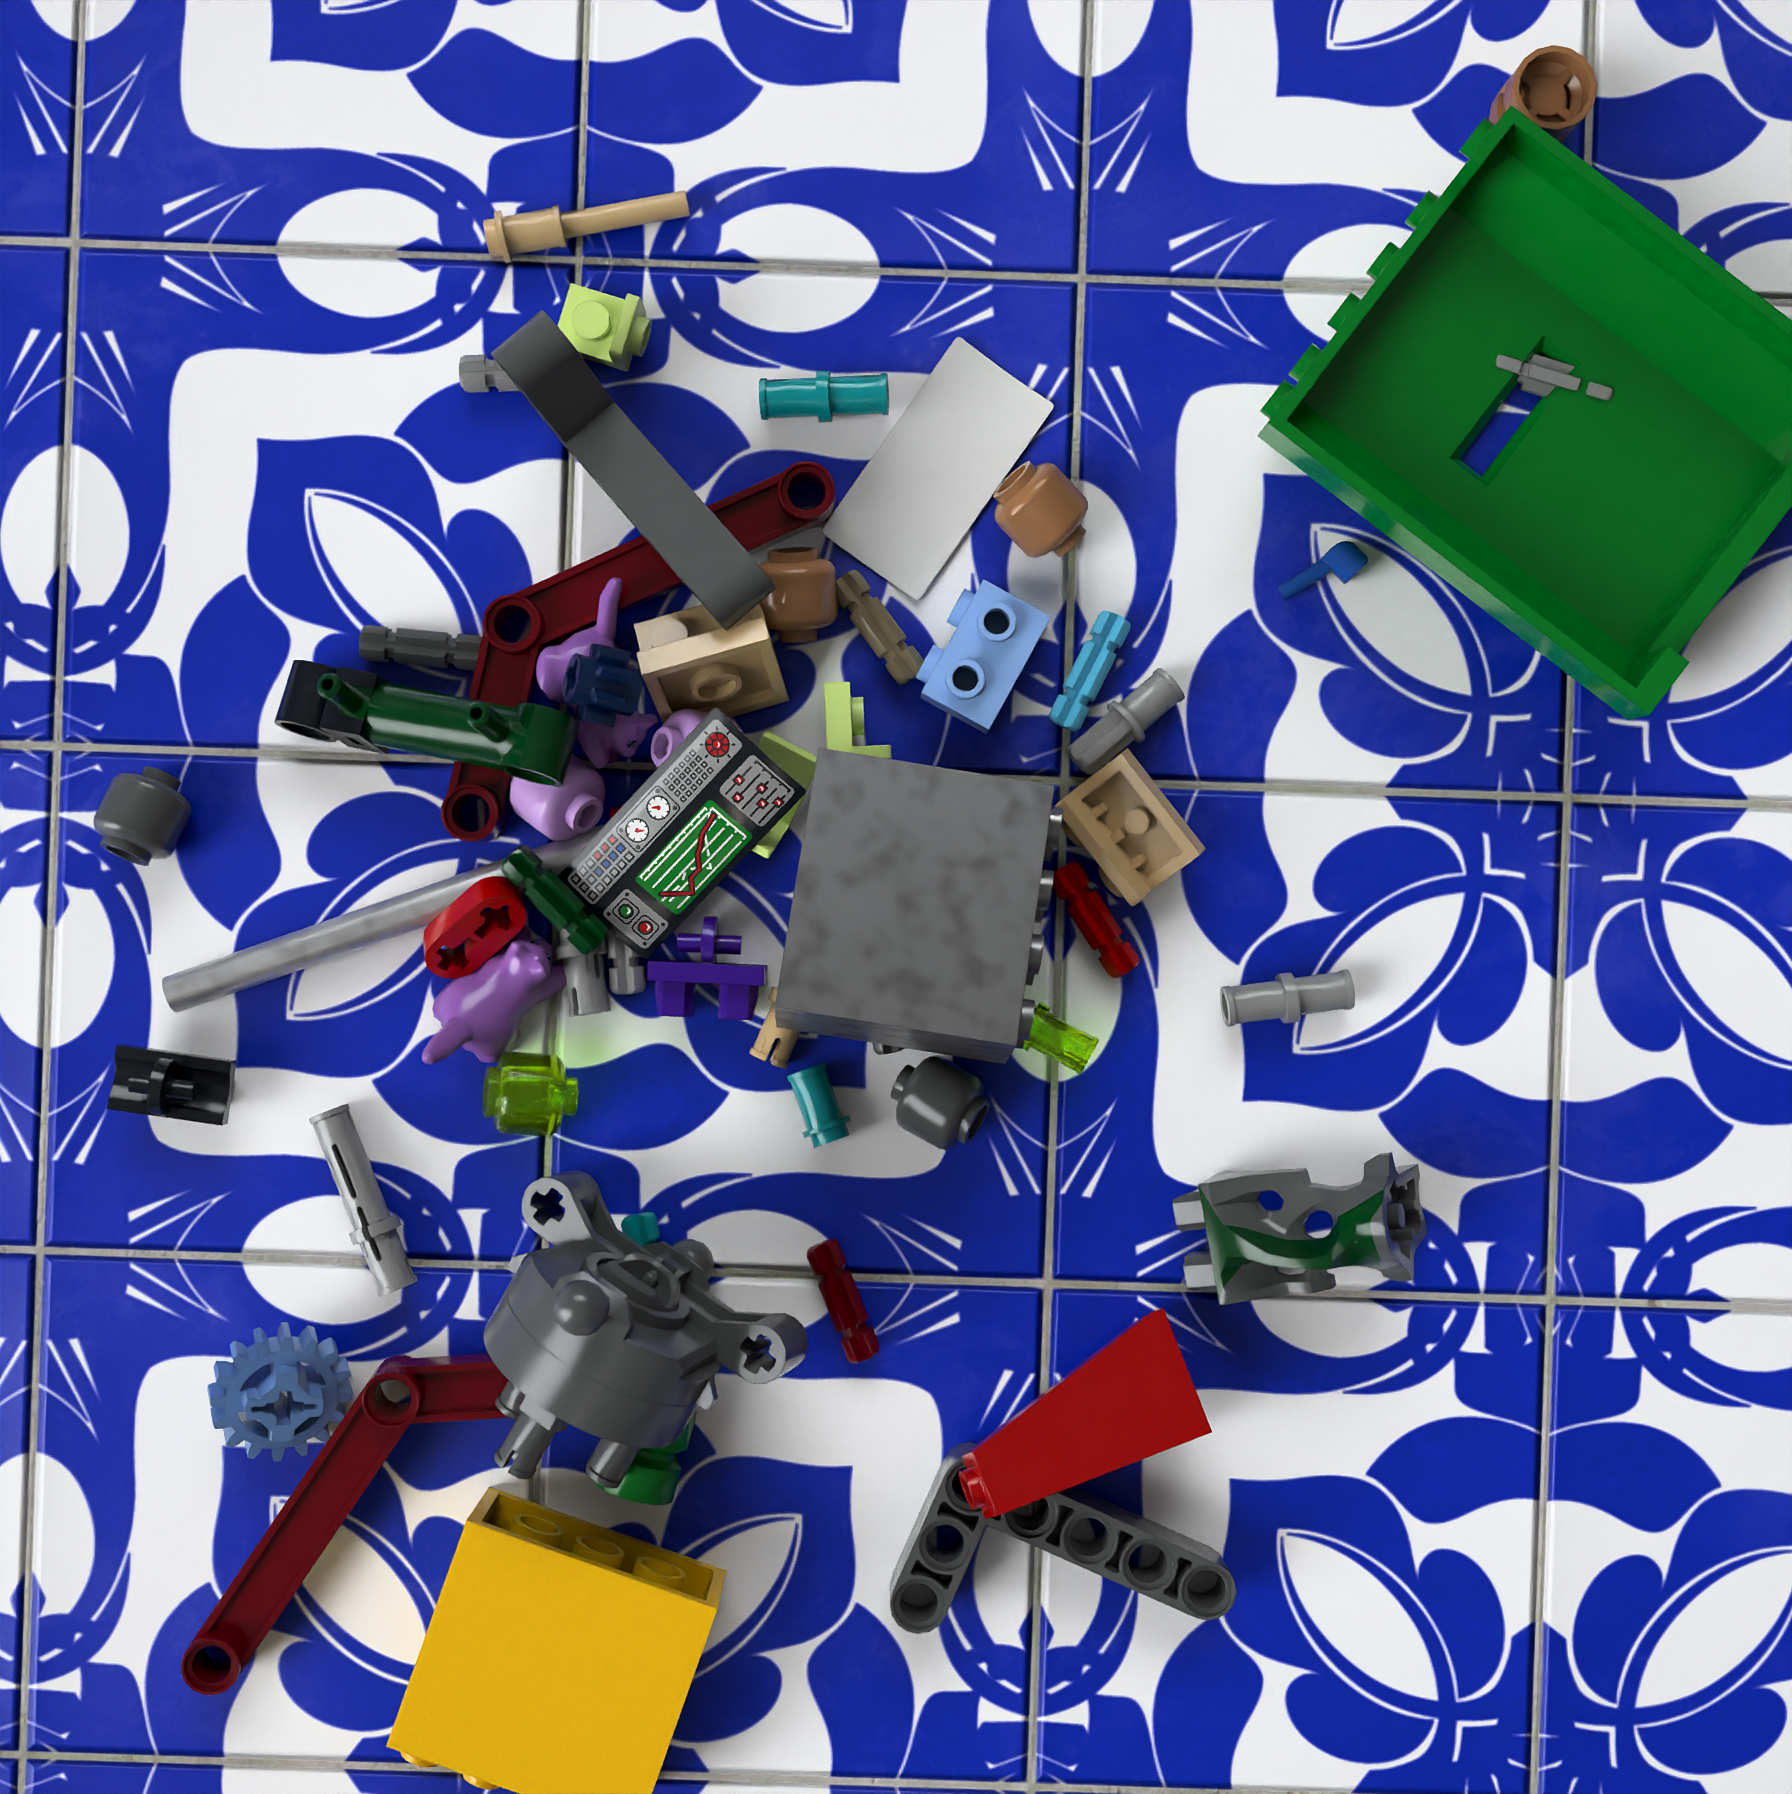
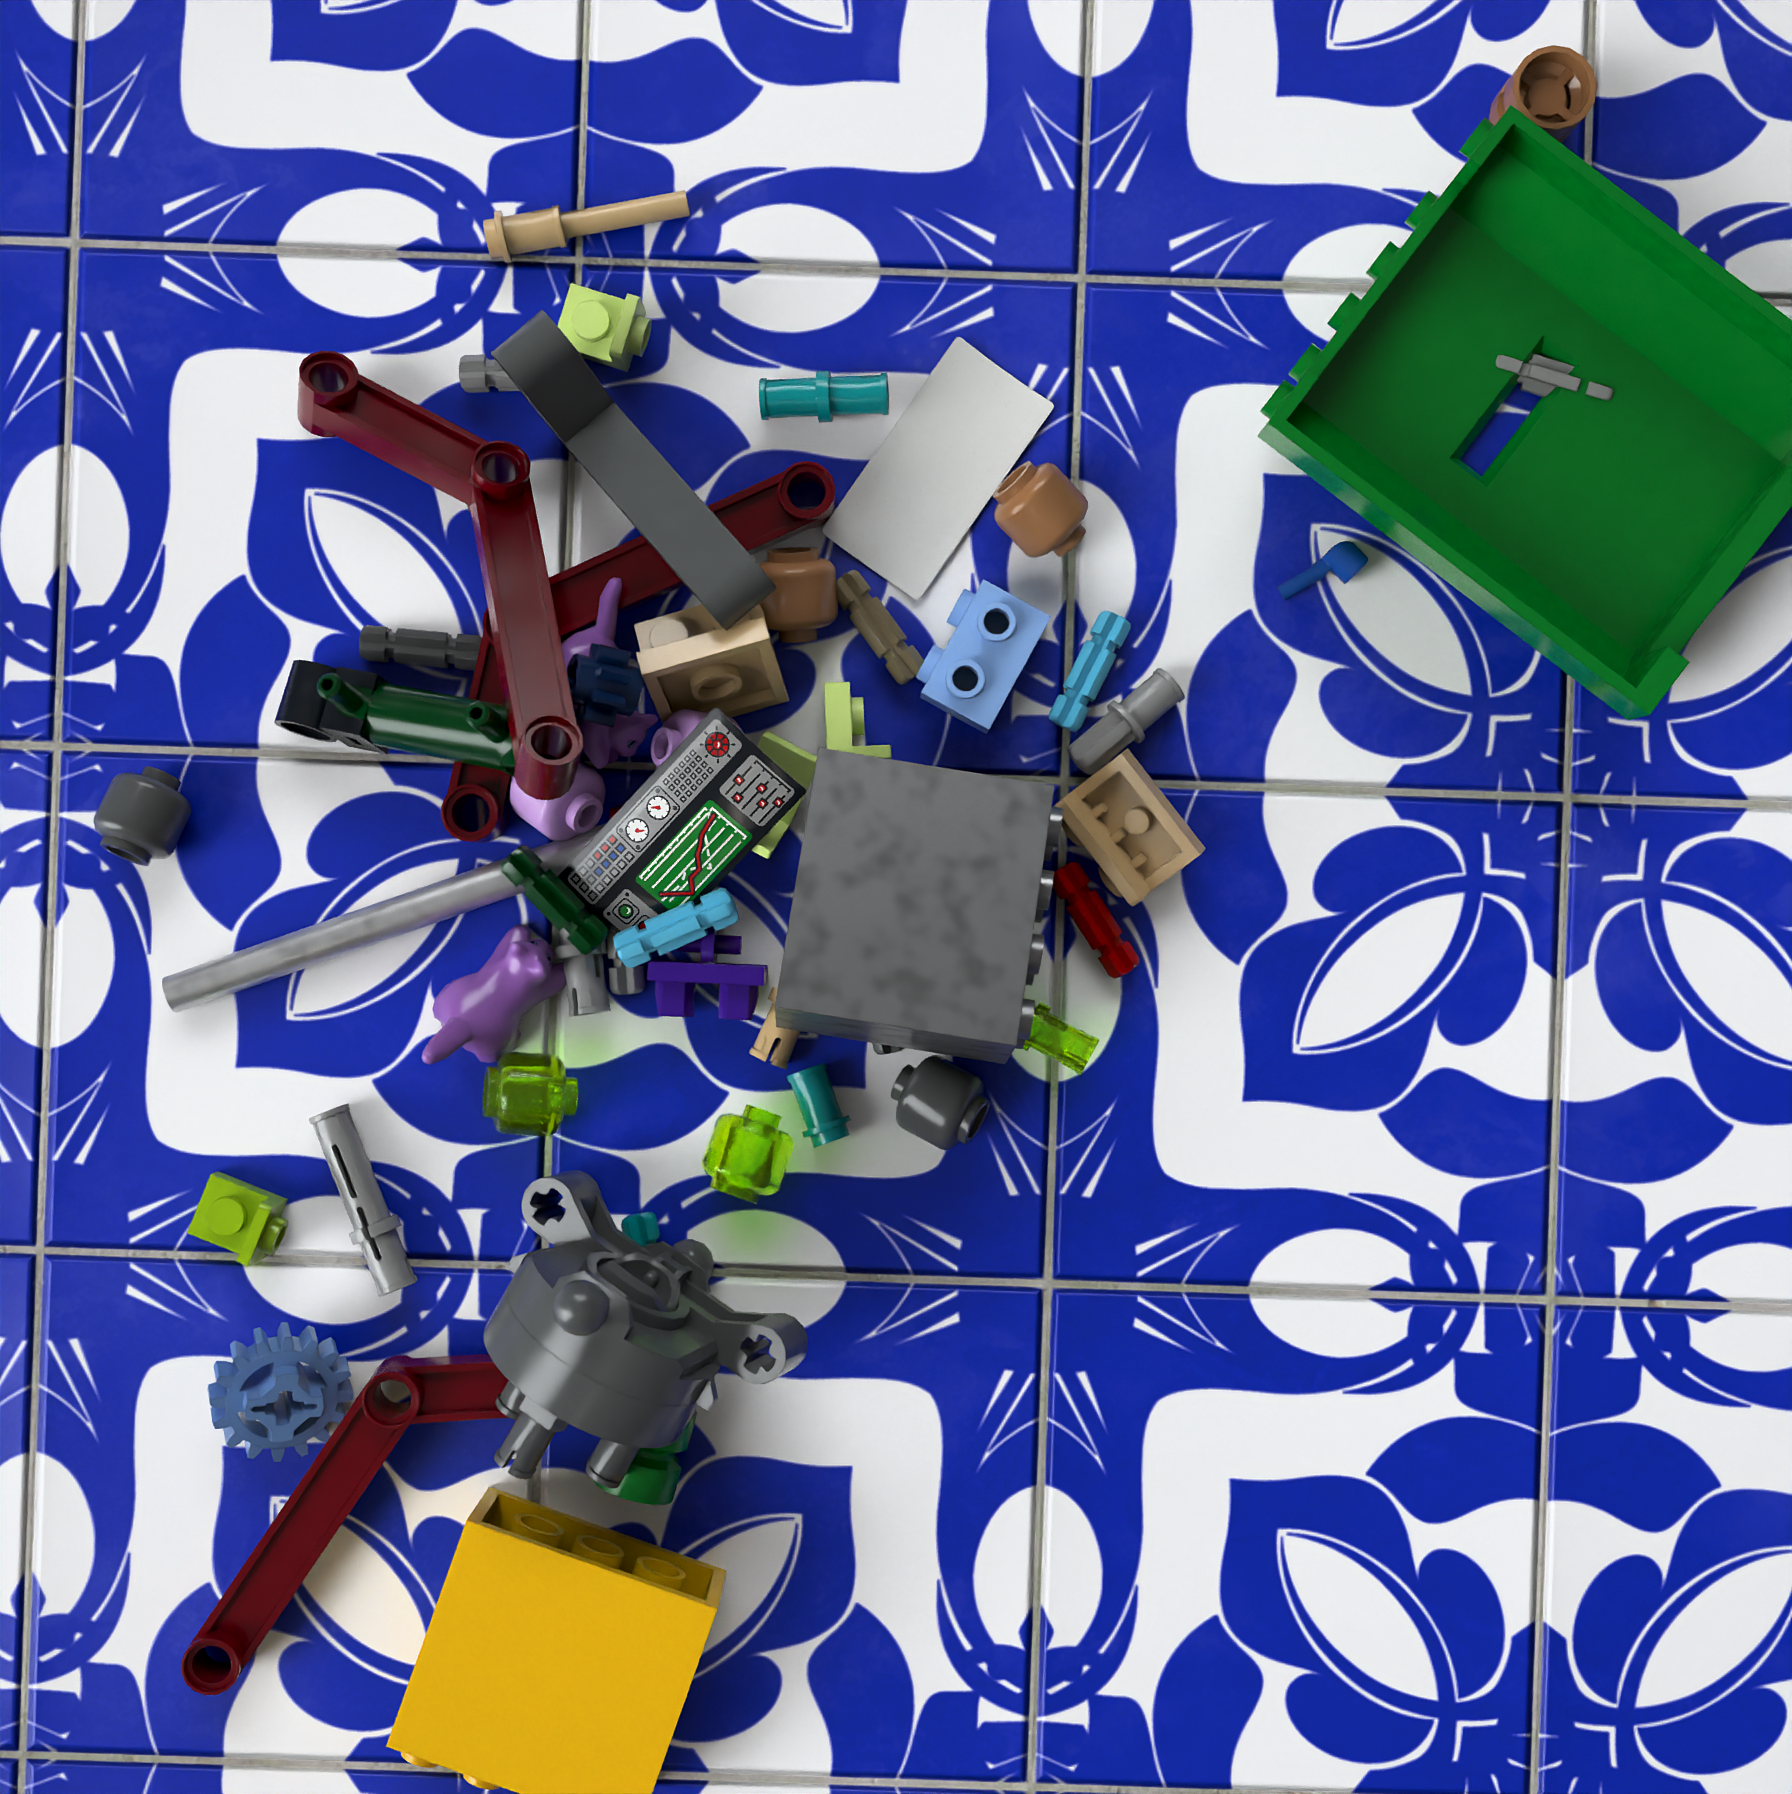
black hips [107,1044,237,1126] -> none
red beam [423,876,527,979] -> none
dark red axle [807,1239,880,1363] -> none
dark grey beam [890,1442,1237,1634] -> none
red slope [959,1308,1212,1519] -> none
dark grey hips [1172,1152,1428,1305] -> none
light grey pin [1220,969,1355,1027] -> none
none -> lime bracket [187,1171,289,1267]
none -> dark red piece [297,351,583,800]
none -> medium azure axle [613,888,739,968]
none -> clear neon green head [701,1104,795,1204]

